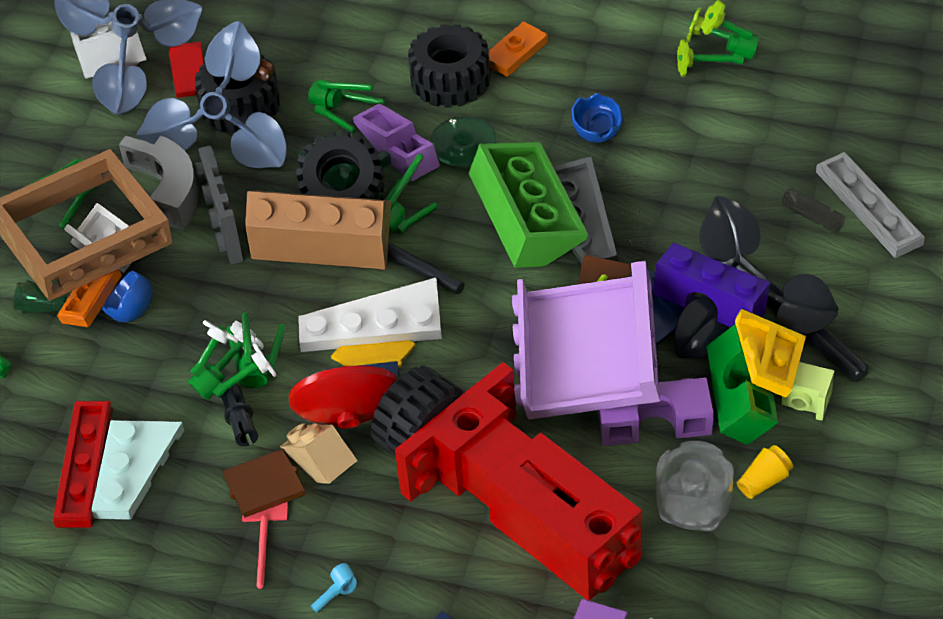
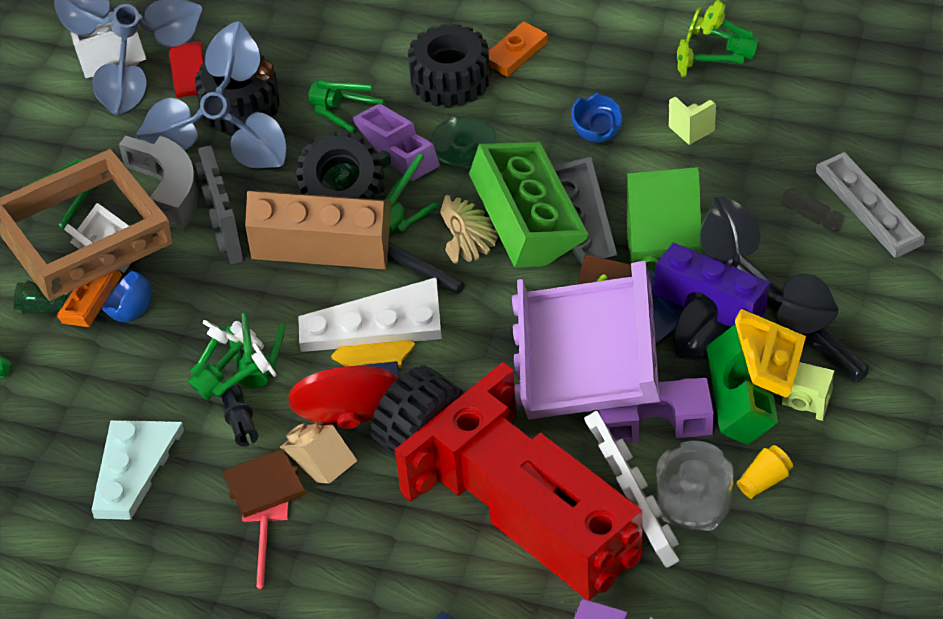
red tile [53,401,113,528] -> none
medium azure hand [311,563,357,613] -> none
none -> tan hair [440,195,498,263]
none -> white wing [584,411,680,568]
none -> bright green slope [627,167,702,272]
none -> yellowish green panel [669,97,716,145]

